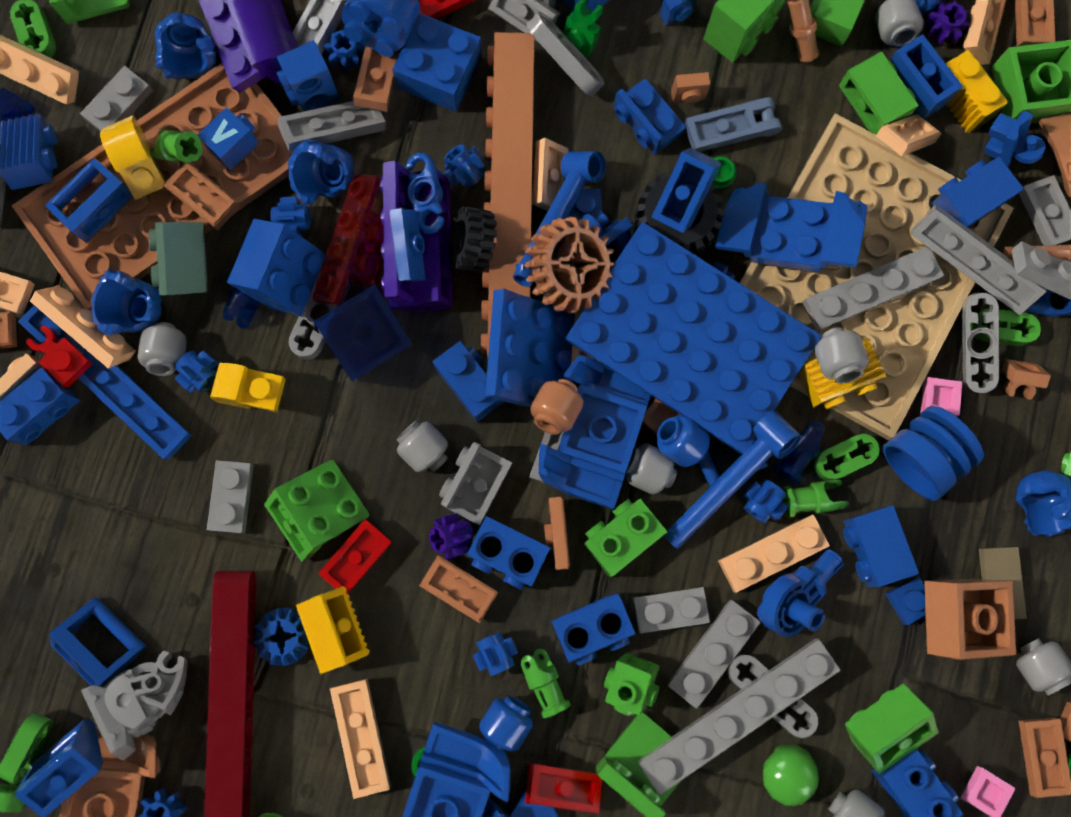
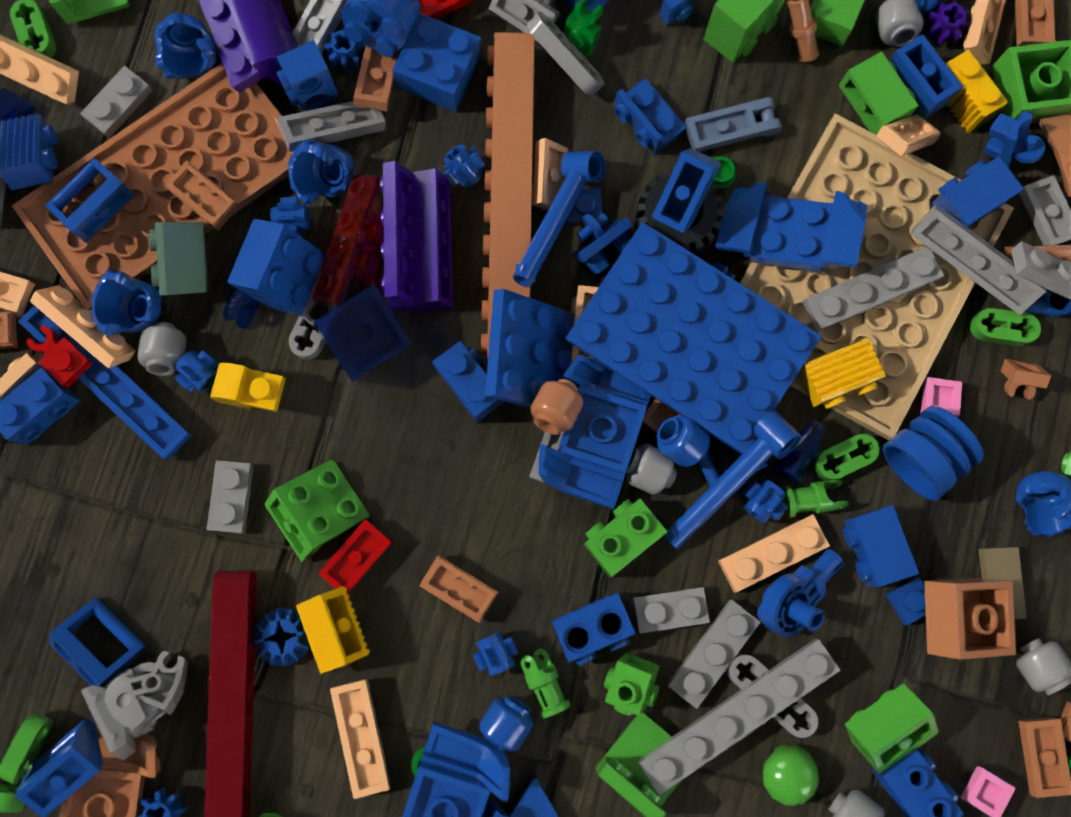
yellow brick [100,115,166,200] -> none
bright green piece [150,130,203,163] -> none
blue brick [198,107,259,171] -> none
blue plate [390,208,426,282] -> none
light grey head [396,421,448,473] -> none
blue piece [406,153,445,234] -> none
dark purple gear [429,513,474,559] -> none
light grey bracket [439,441,512,526] -> none
black tyre [448,206,497,272] -> none
blue brick [467,516,550,590] -> none
nougat gear [524,217,615,313] -> none
red plate [525,764,602,814] -> none
nougat plate [544,497,570,570] -> none
nougat plate [671,72,710,104] -> none
light grey head [815,327,869,384] -> none
light grey beam [962,293,999,393] -> none

